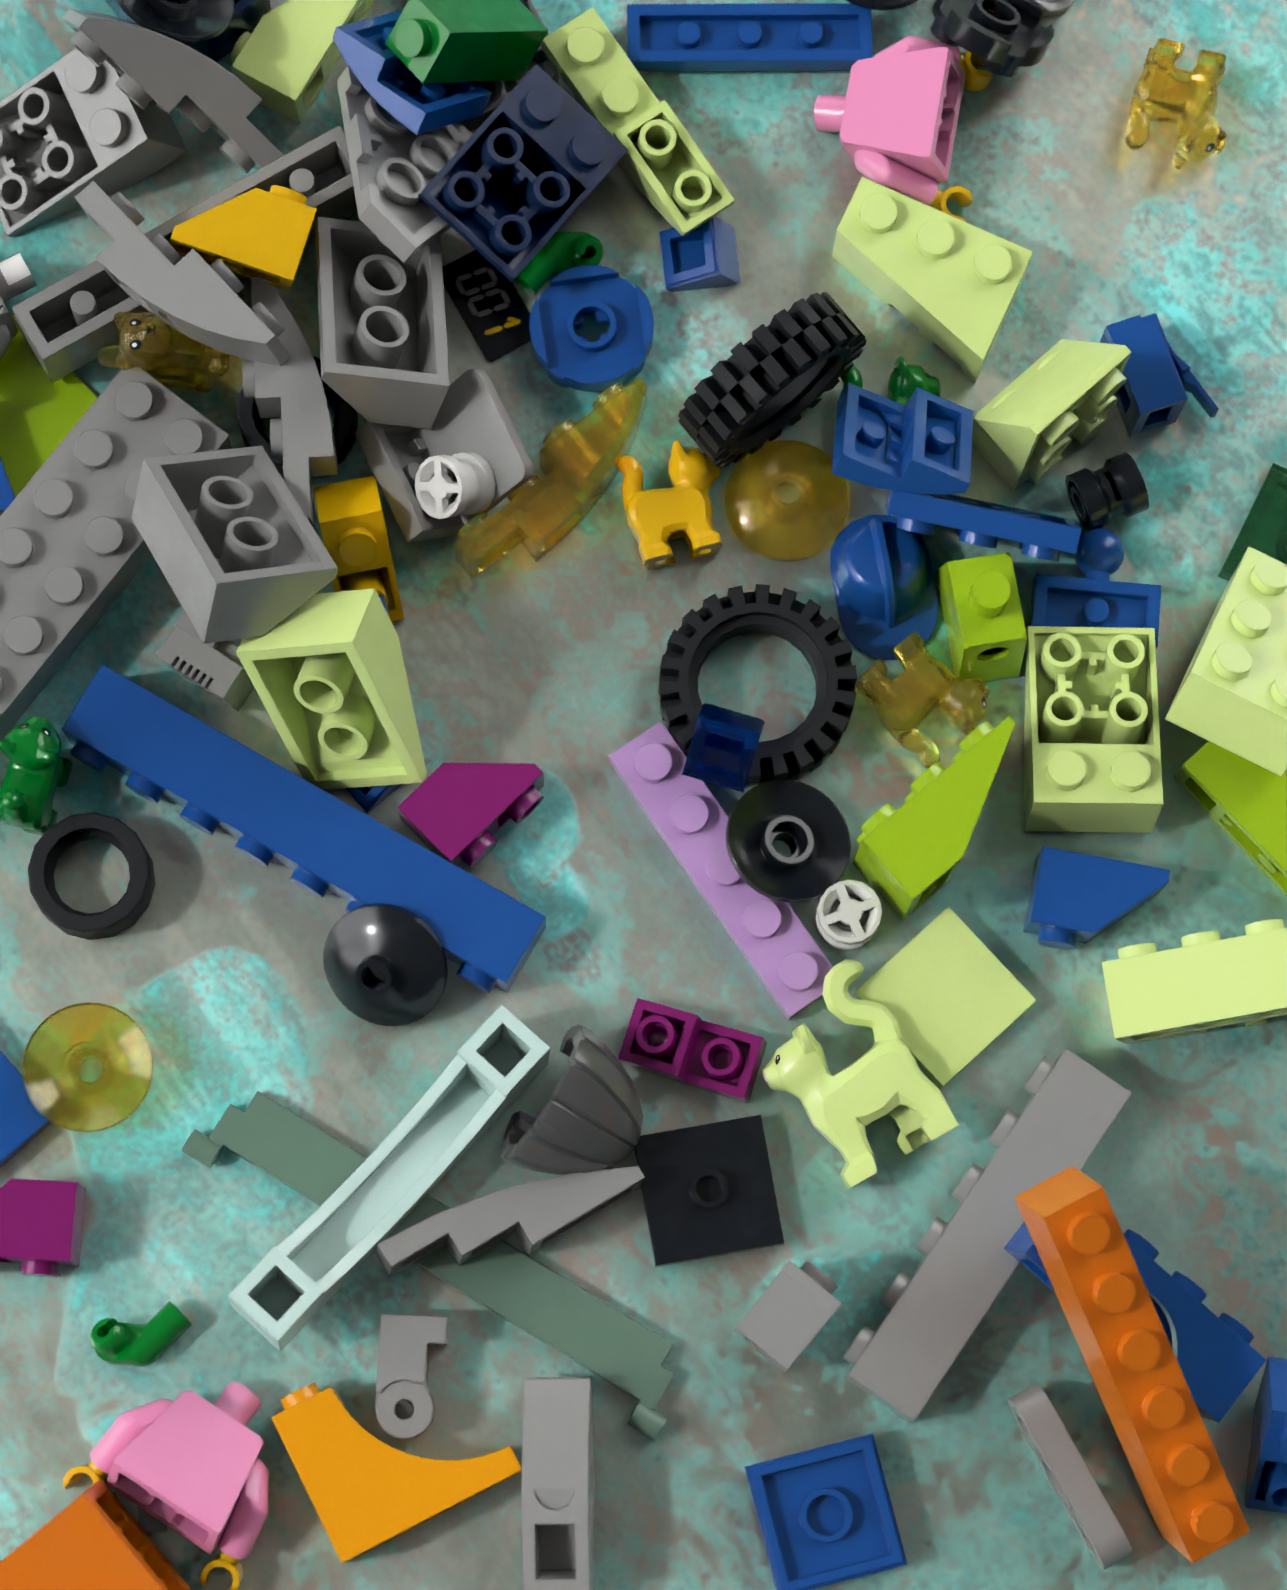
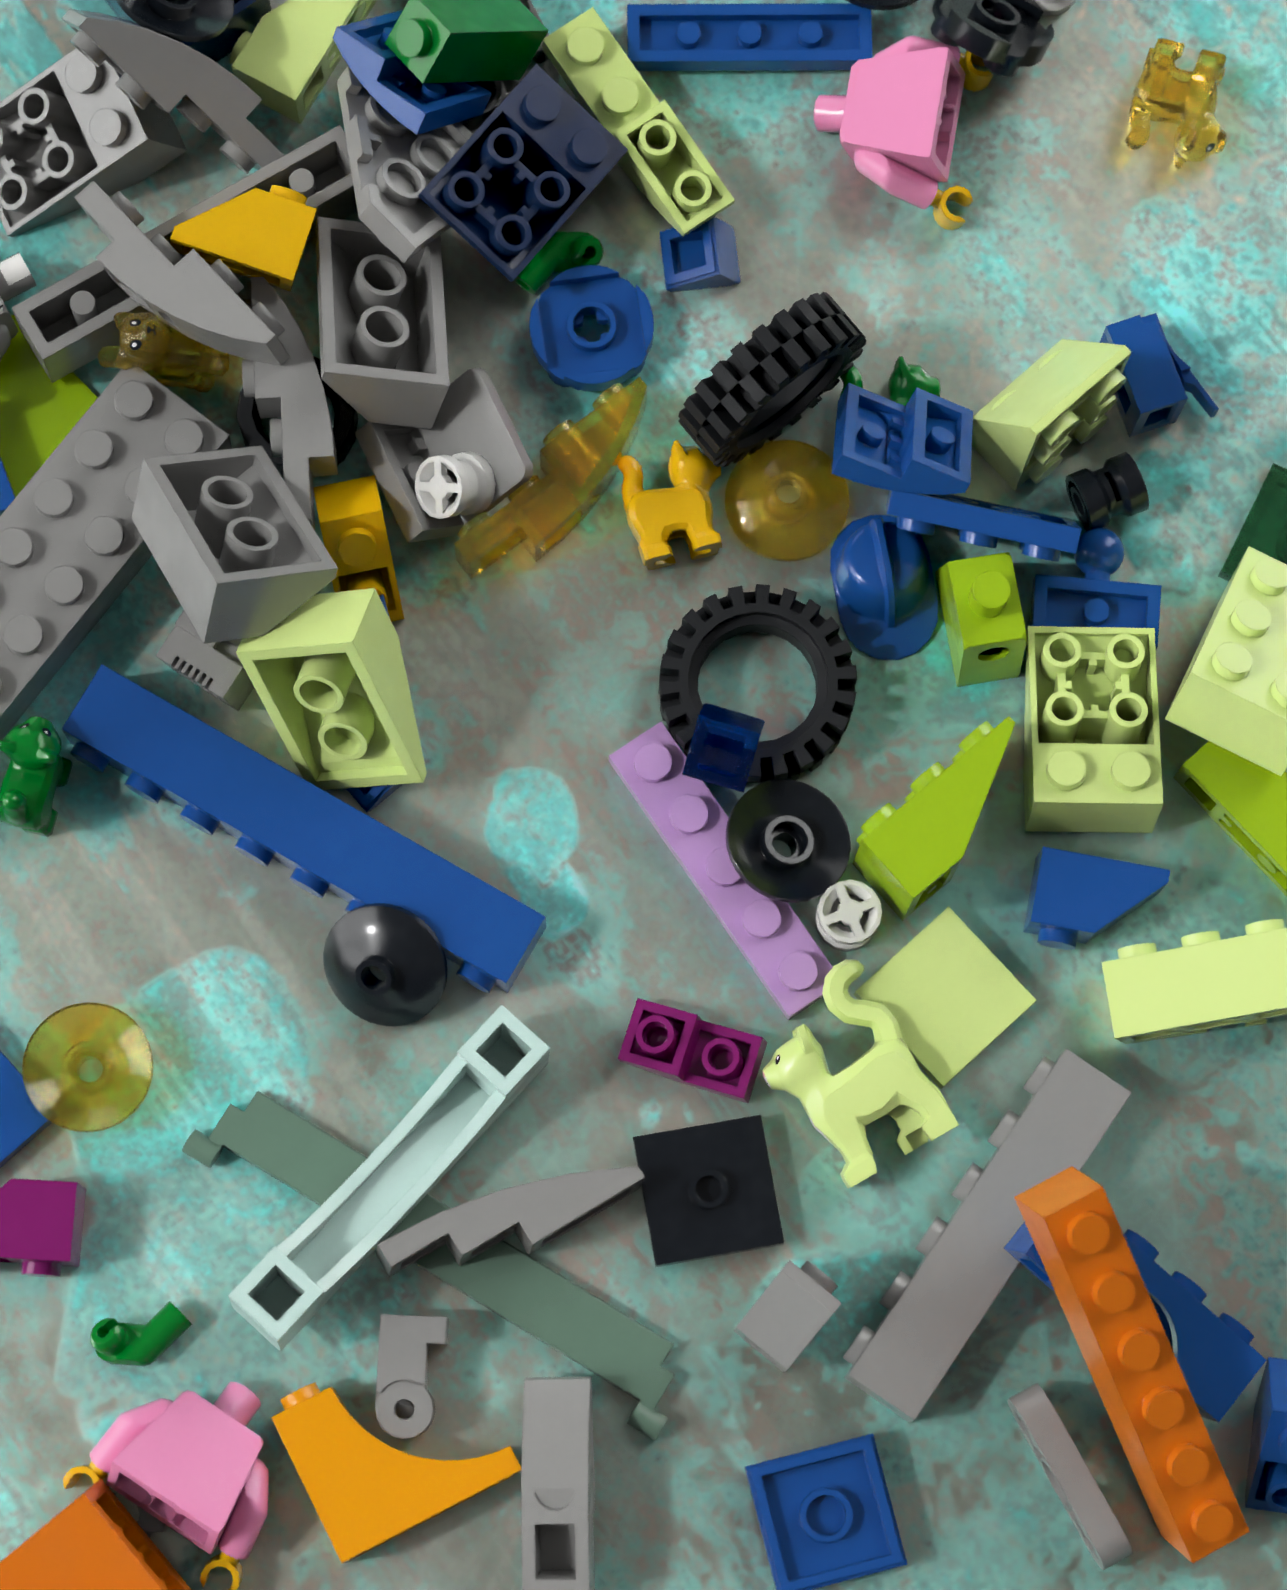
black tyre [28,812,155,940] -> none
magenta slope [397,763,544,868] -> none
black sticker [443,250,531,362] -> none
dark grey hair [501,1024,643,1175] -> none
yellowish green wedge [832,177,1033,383] -> none
clear yellow animal [855,631,990,769] -> none

